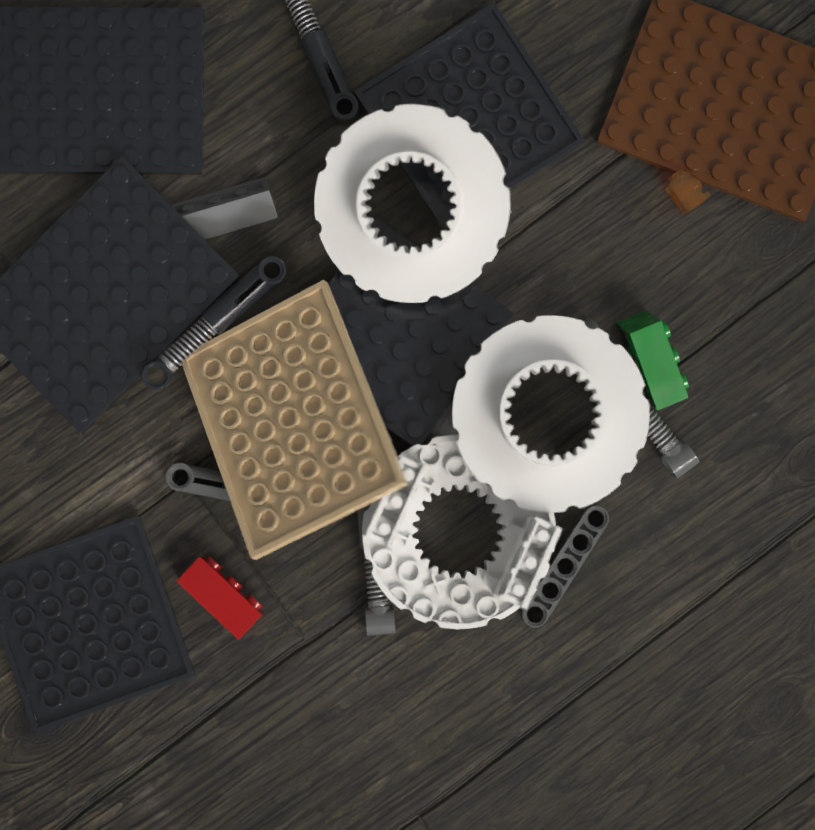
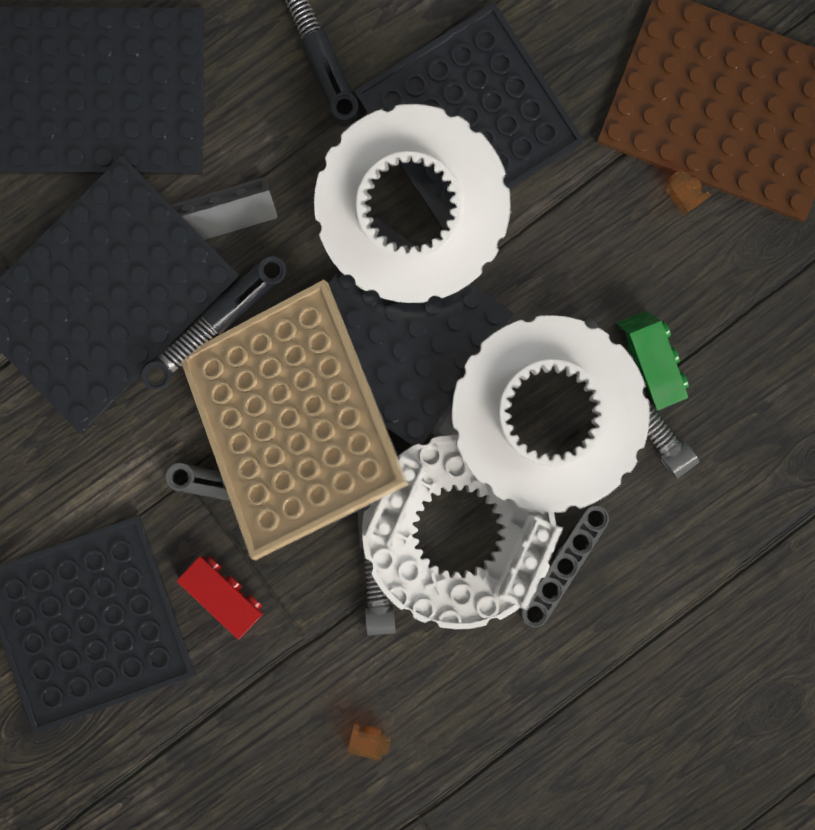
none -> clear orange brick [347,721,392,761]

